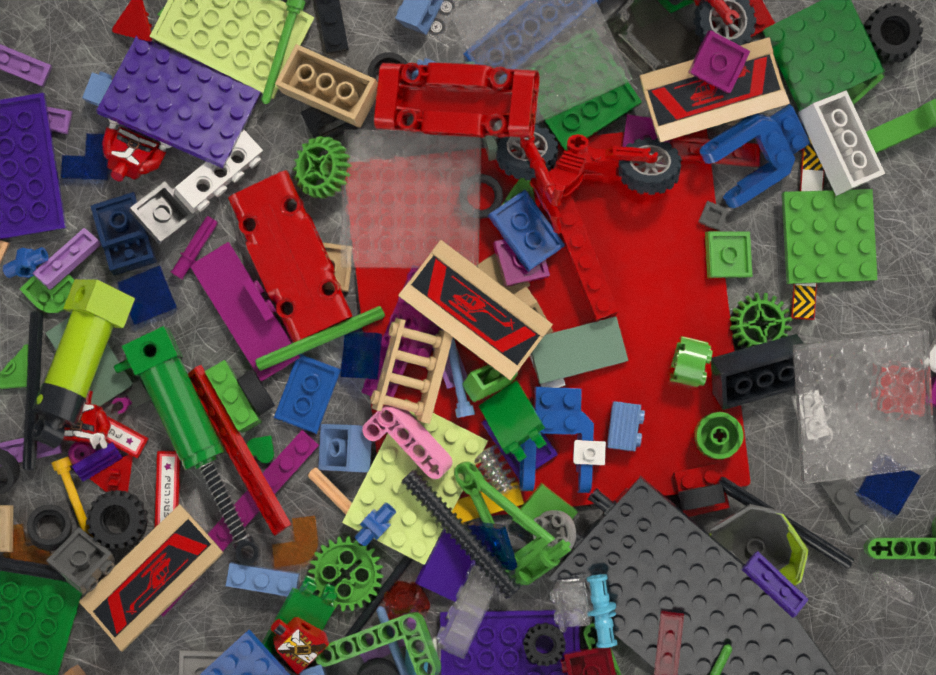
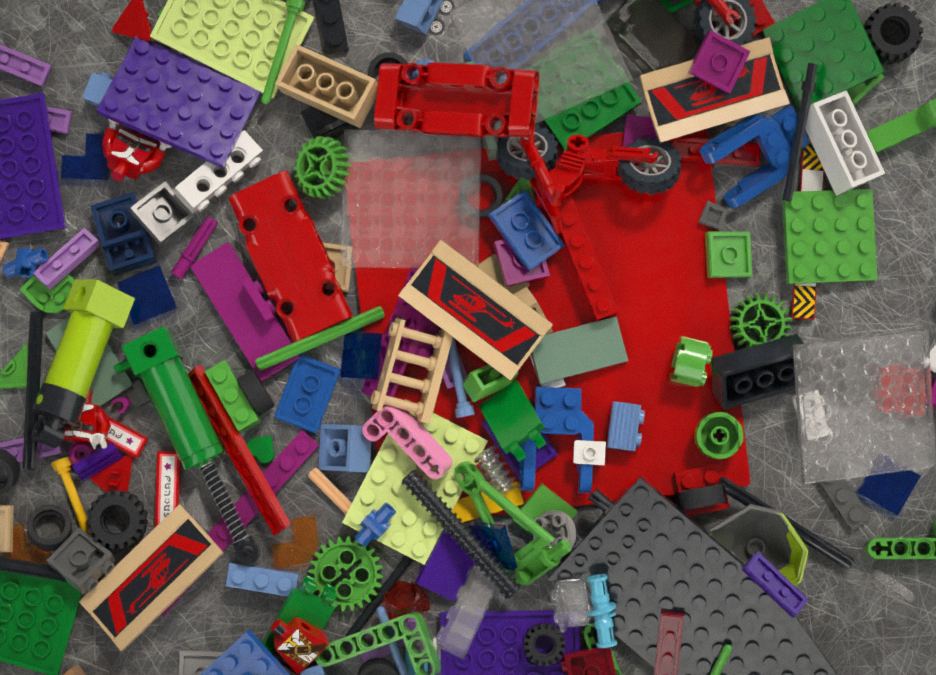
none -> black bar [782,63,817,202]

